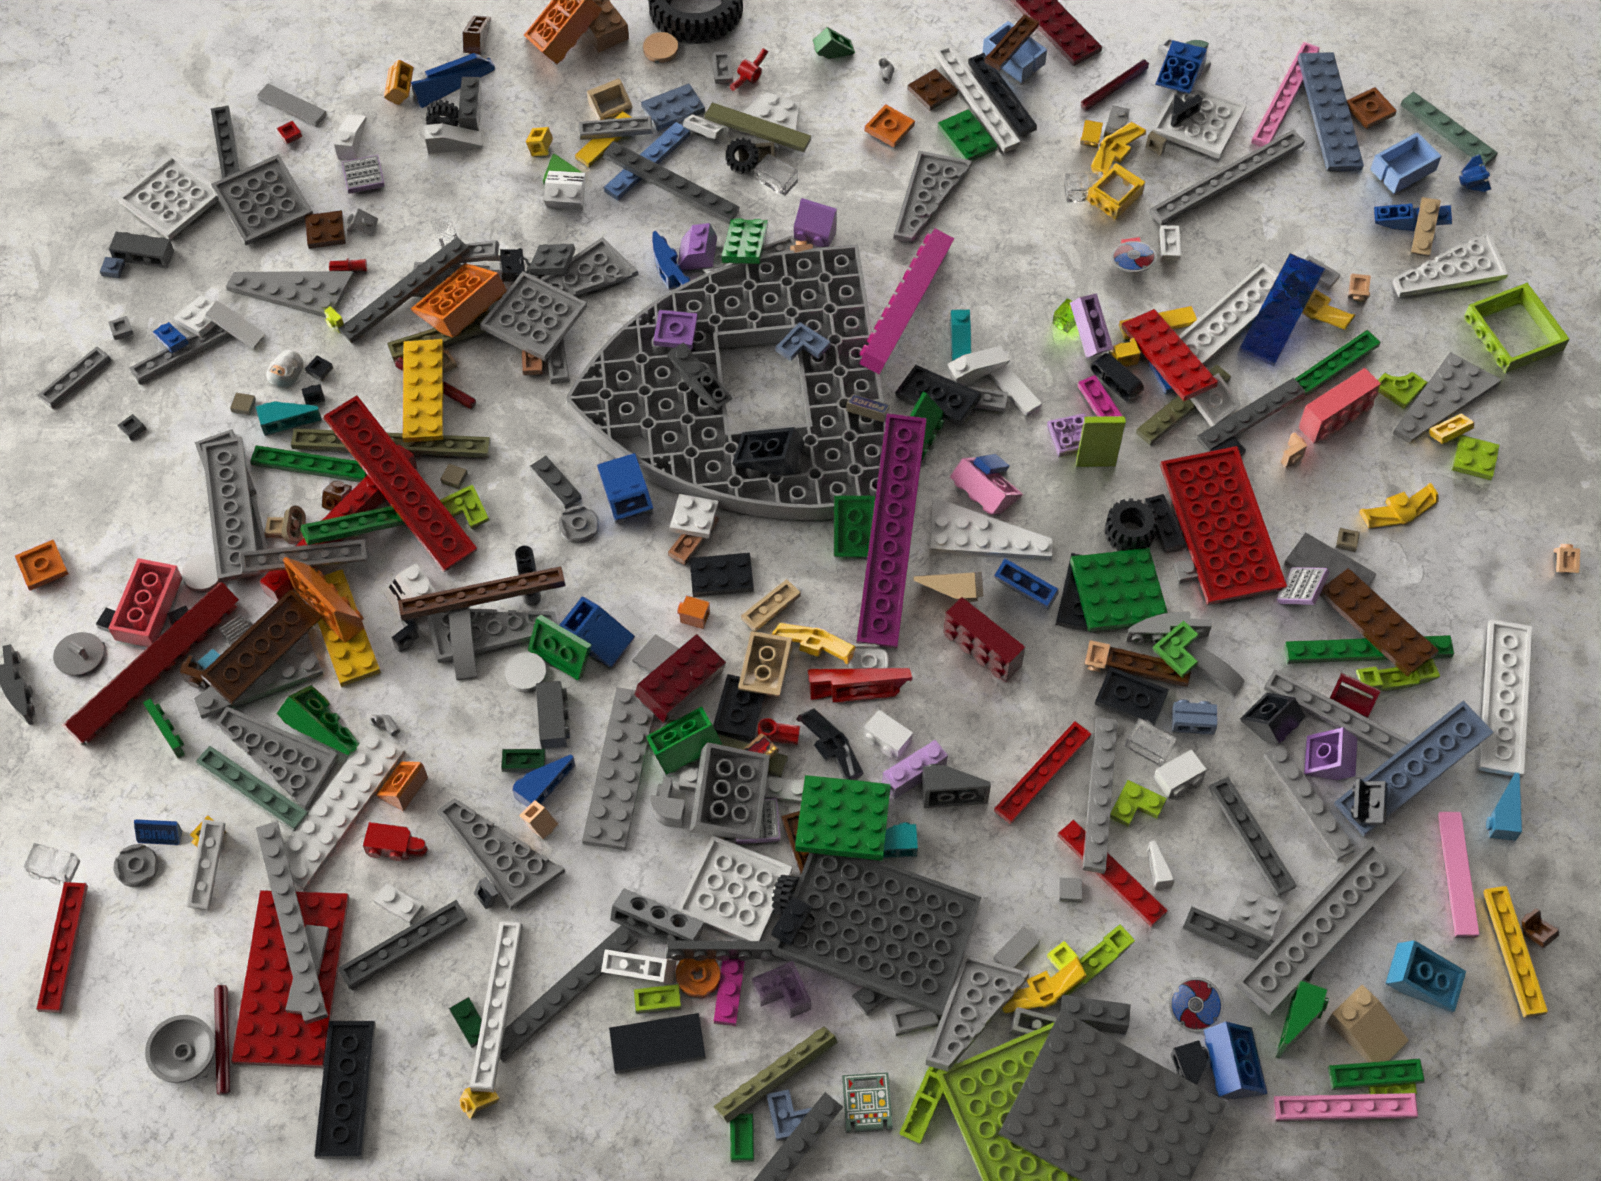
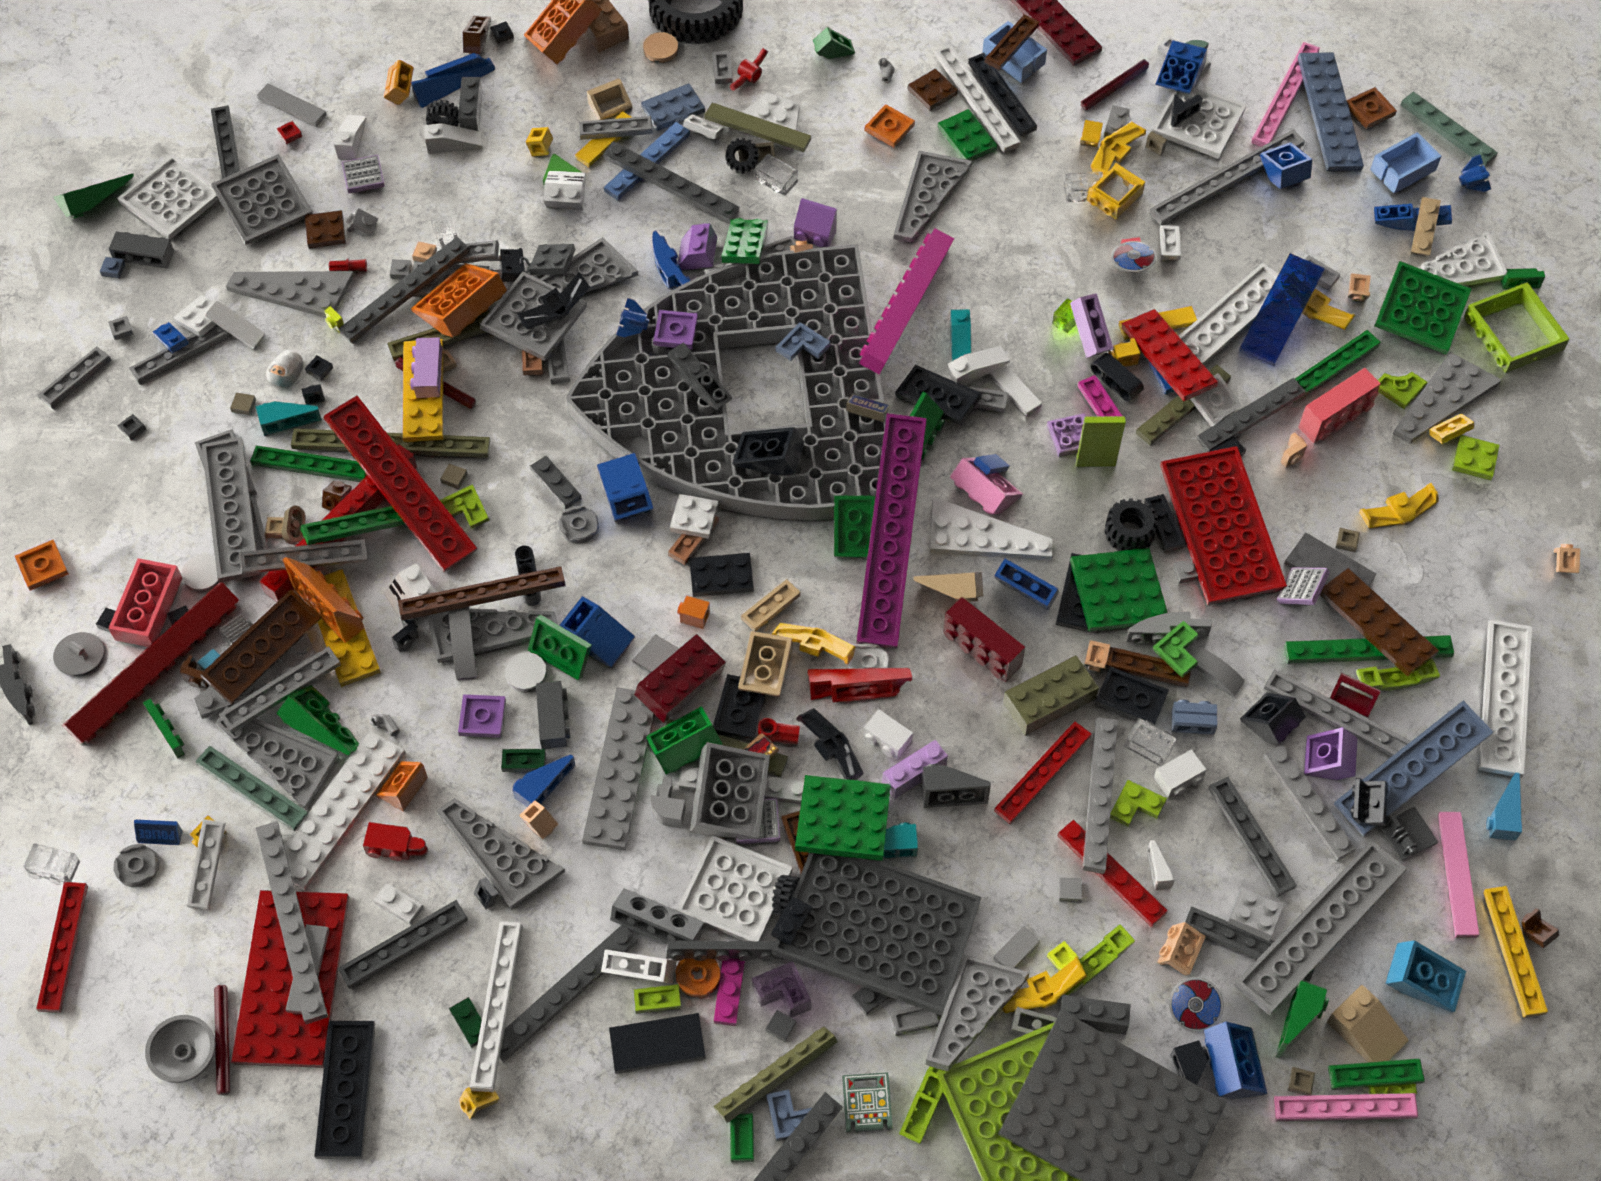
none -> green wedge [53,173,134,219]
none -> light grey plate [219,646,341,733]
none -> light grey plate [390,259,412,279]
none -> lavender brick [410,338,442,398]
none -> light nougat plate [412,241,437,262]
none -> medium lavender plate [458,694,506,738]
none -> black plate [490,21,514,43]
none -> black plate [516,272,590,329]
none -> blue brick [616,298,649,337]
none -> dark grey tile [766,1010,797,1042]
none -> olive brick [1003,655,1099,736]
none -> light nougat bracket [1157,922,1206,975]
none -> blue slope [1260,142,1313,189]
none -> dark tan tile [1287,1067,1315,1096]
none -> green plate [1374,261,1471,355]
none -> dark grey hinge [1378,806,1439,861]
none -> green panel [1501,268,1545,289]

